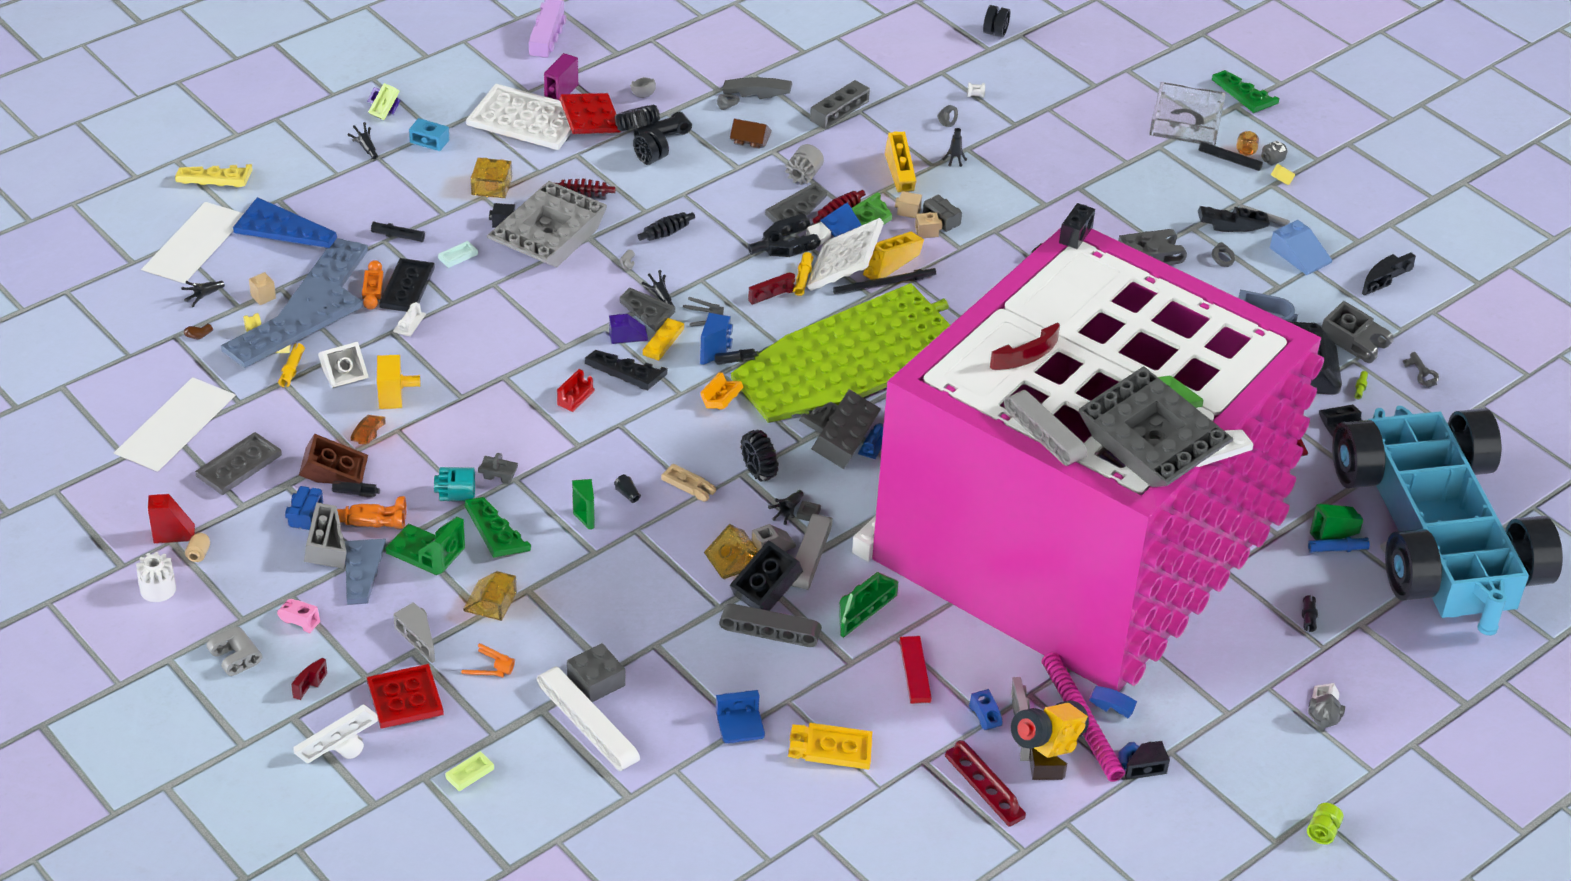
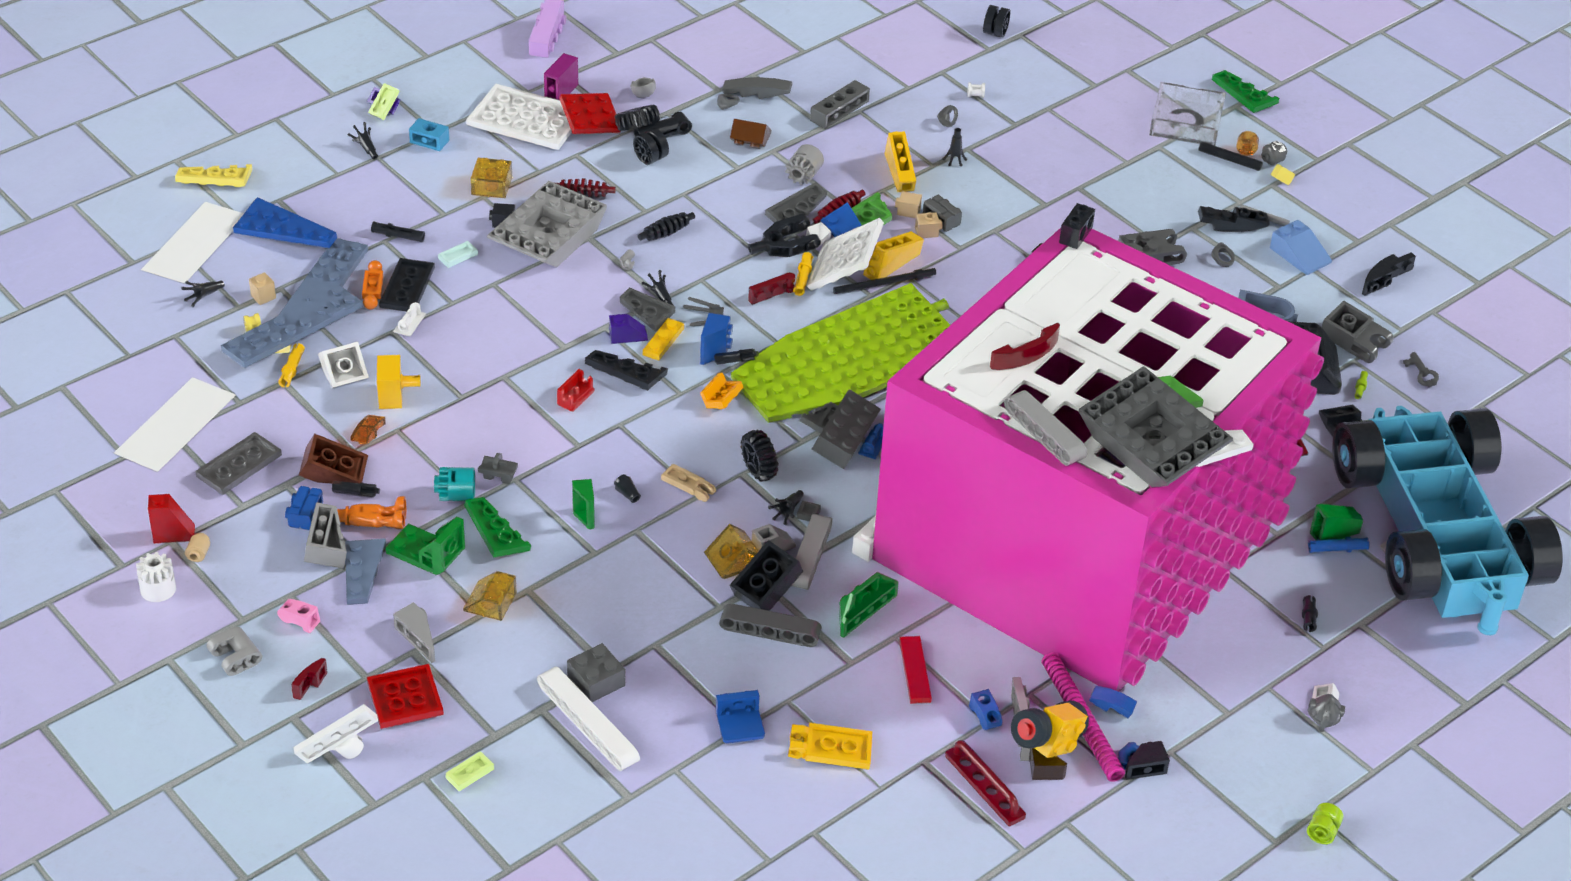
reddish brown arm [184,323,213,340] -> none
orange plant [461,643,515,678] -> none

